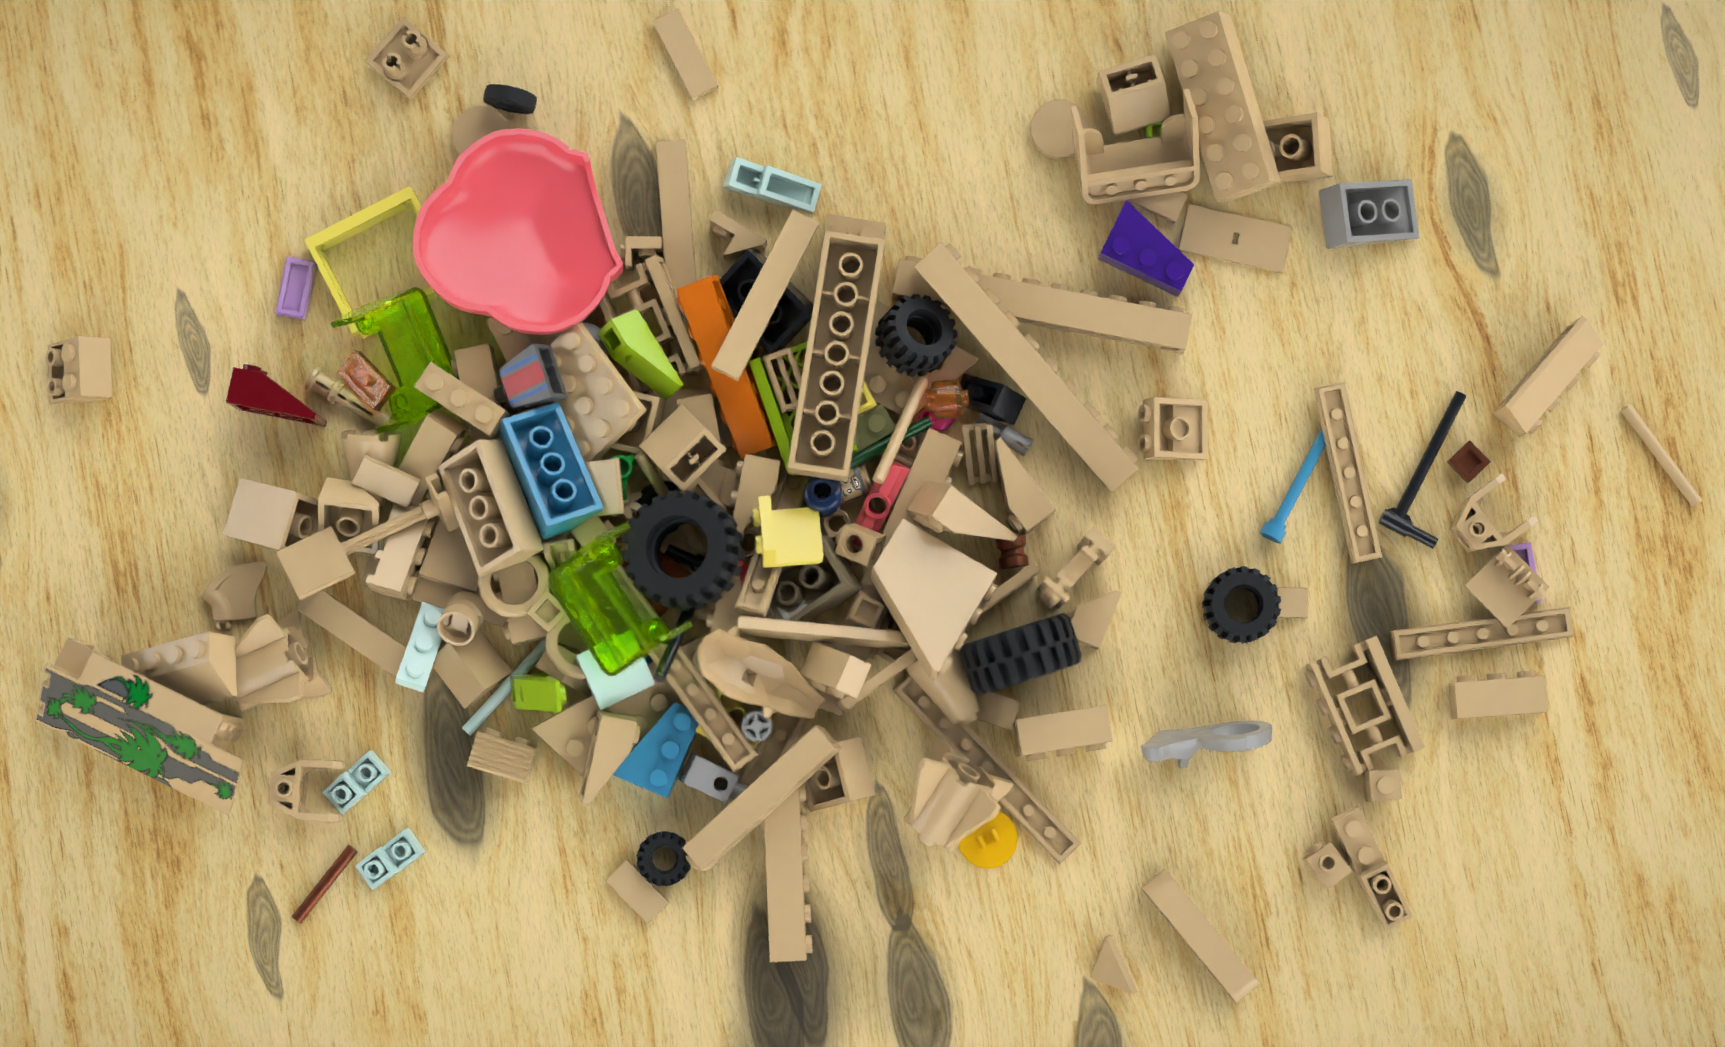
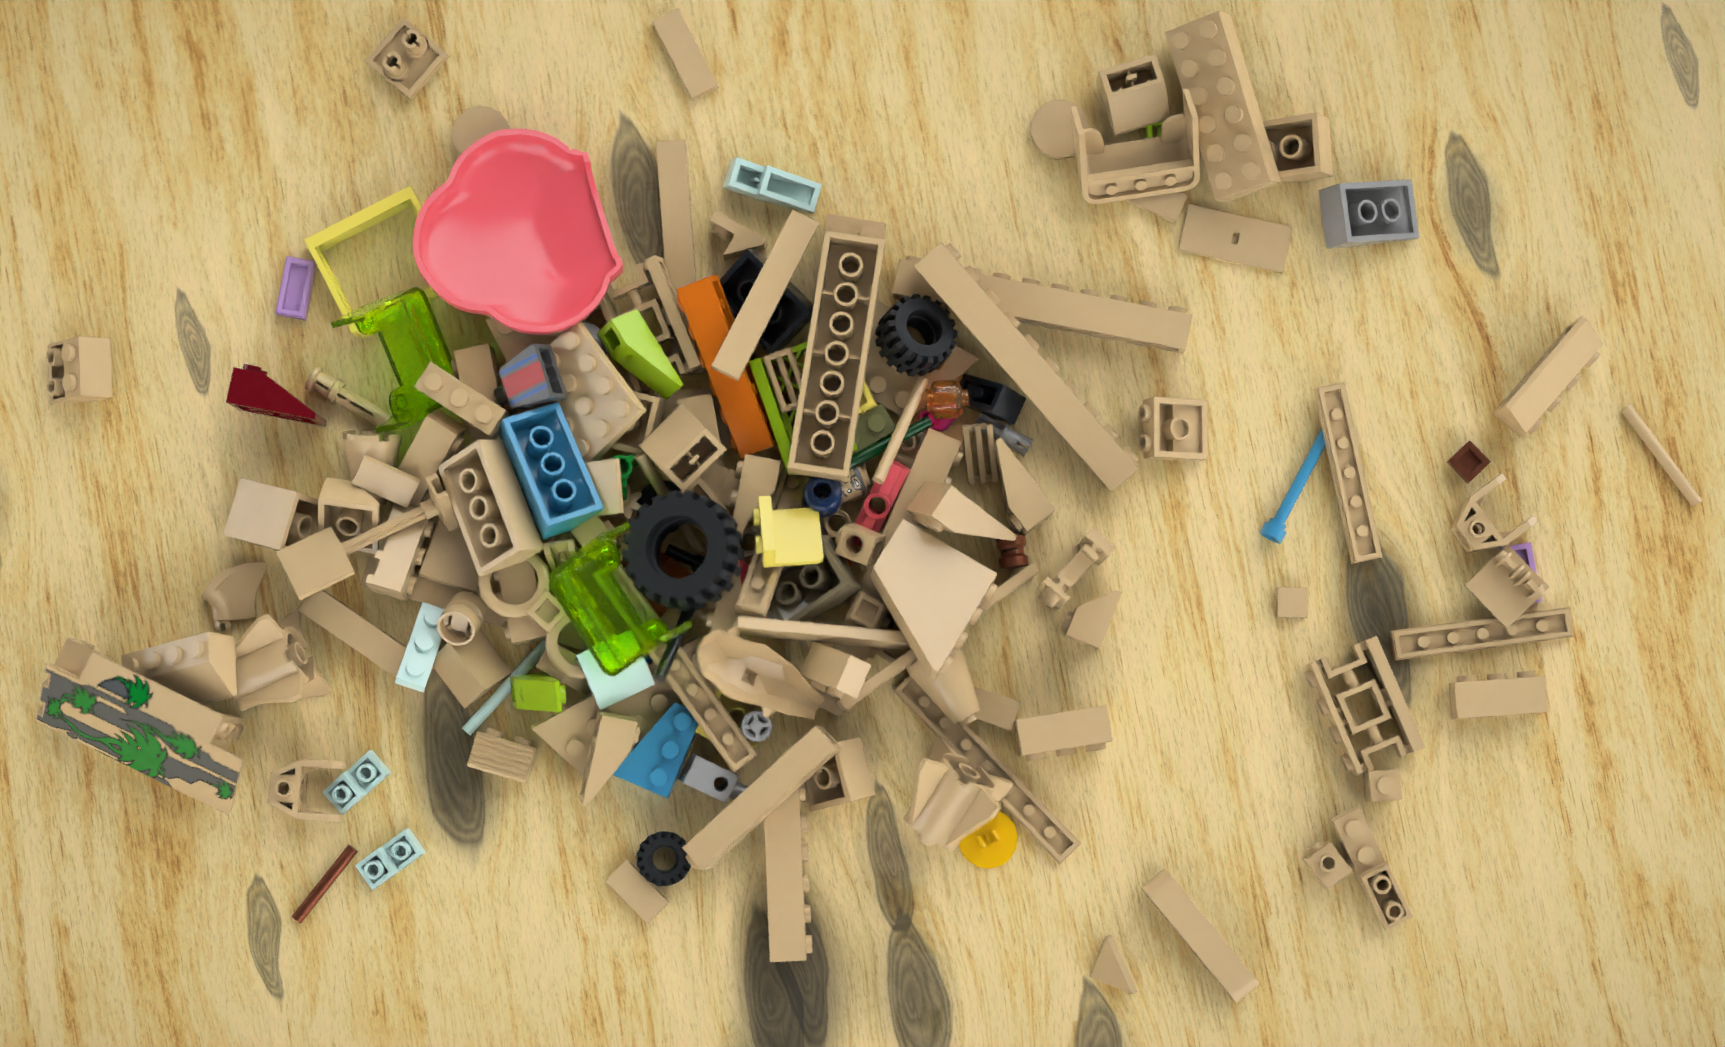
clear orange plate [337,350,396,411] -> none
black tyre [483,84,537,114] -> none
tan bracket [620,236,663,270] -> none
tan tile [738,711,807,786] -> none
black tyre [960,613,1082,695] -> none
dark purple wedge [1098,200,1194,297] -> none
light grey animal [1141,721,1272,768] -> none
black tyre [1202,566,1281,644] -> none
black bar [1378,391,1467,549] -> none

